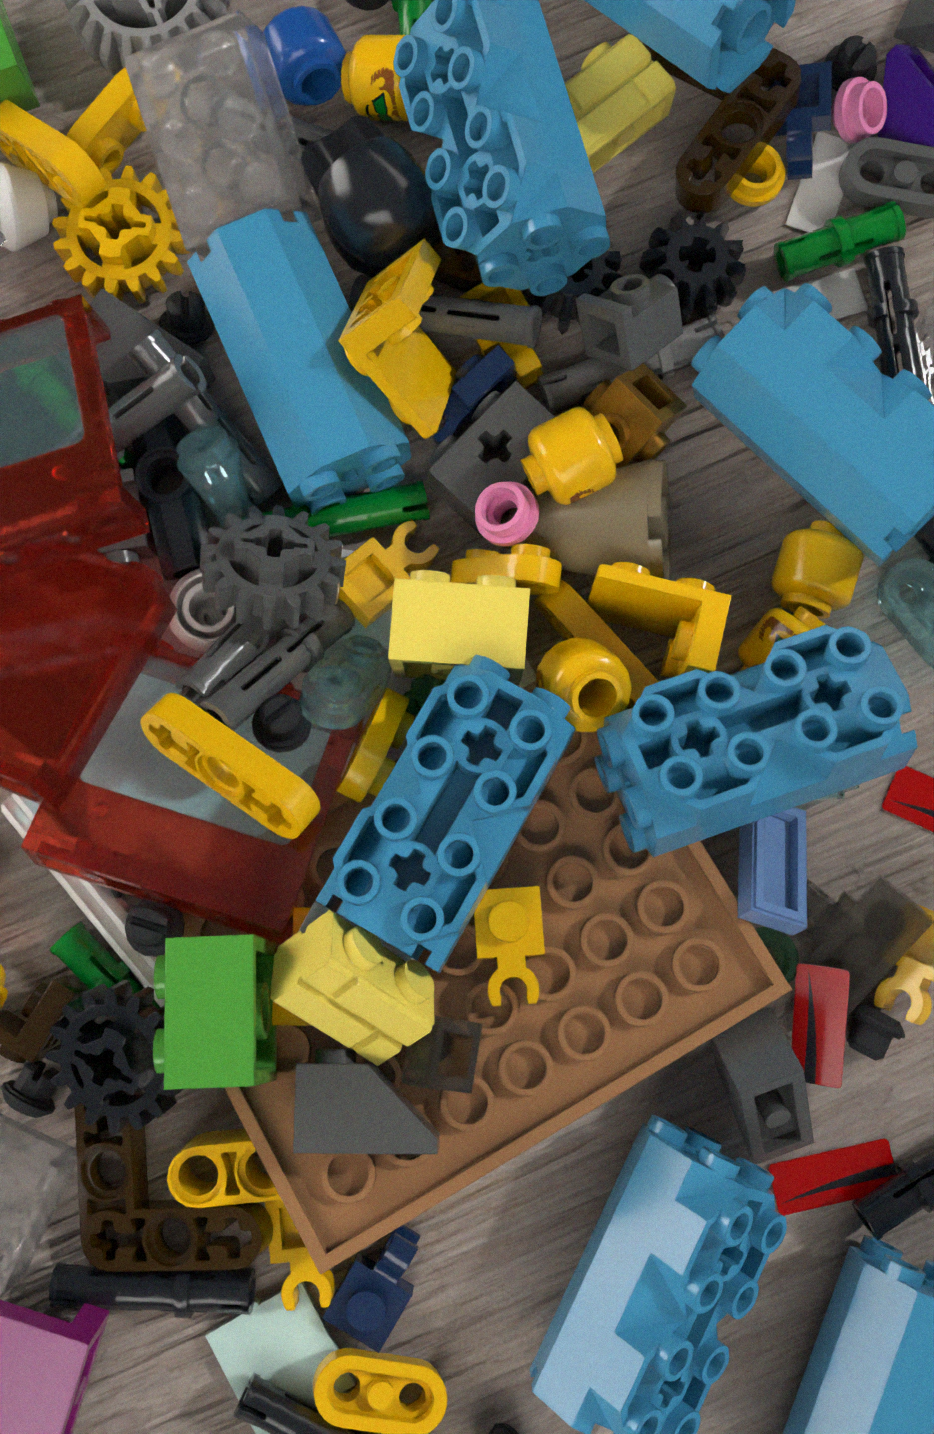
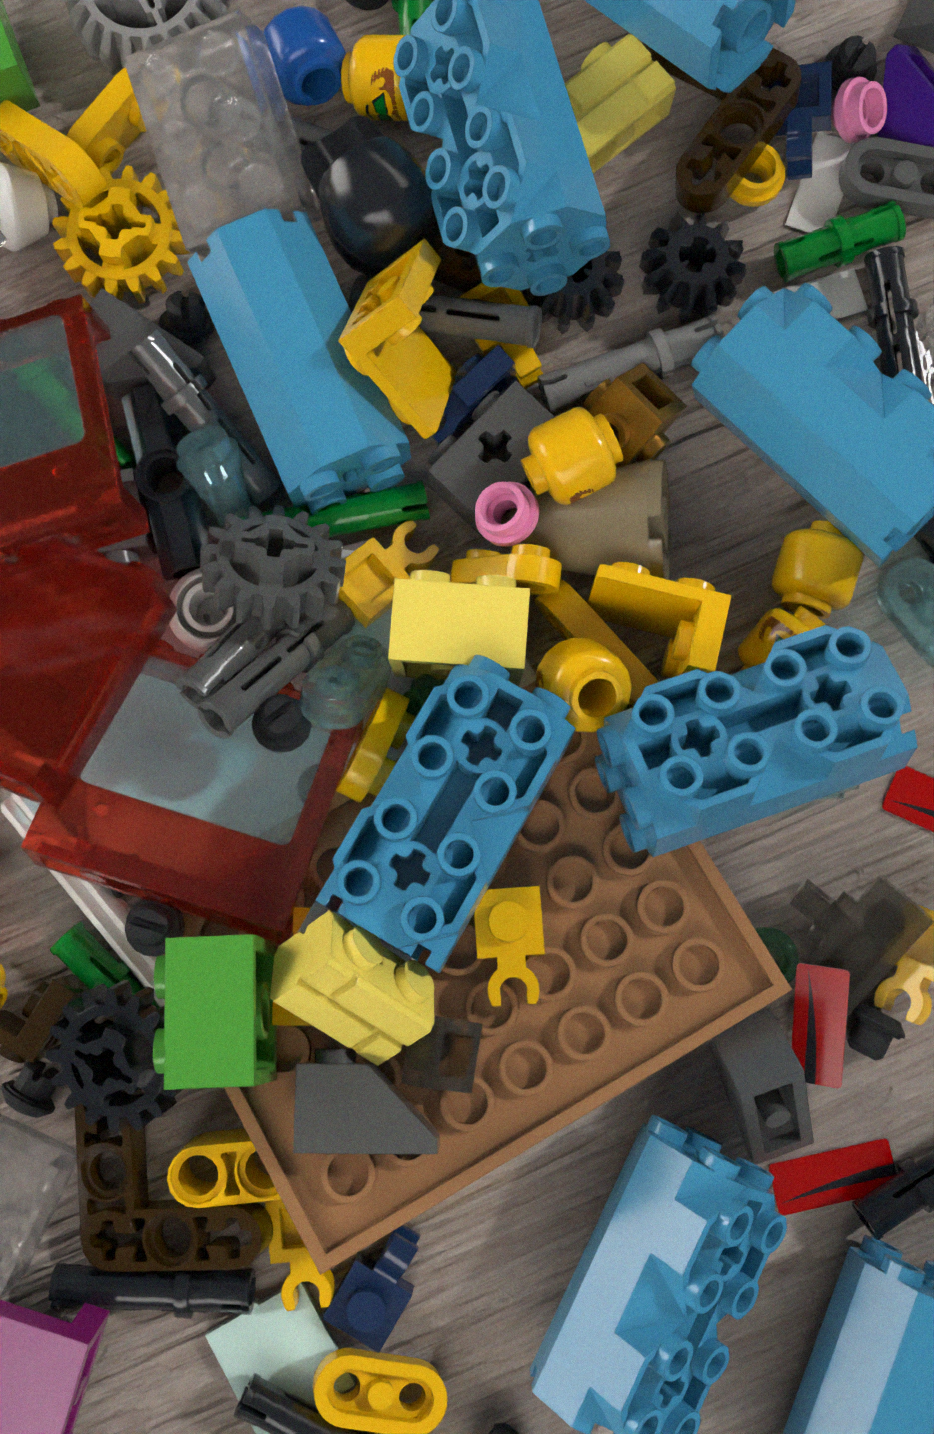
dark grey pin [42,354,206,490] -> none
yellow beam [140,693,321,839] -> none
dark grey brick [576,274,683,371] -> none
medium blue tile [737,807,807,936] -> none

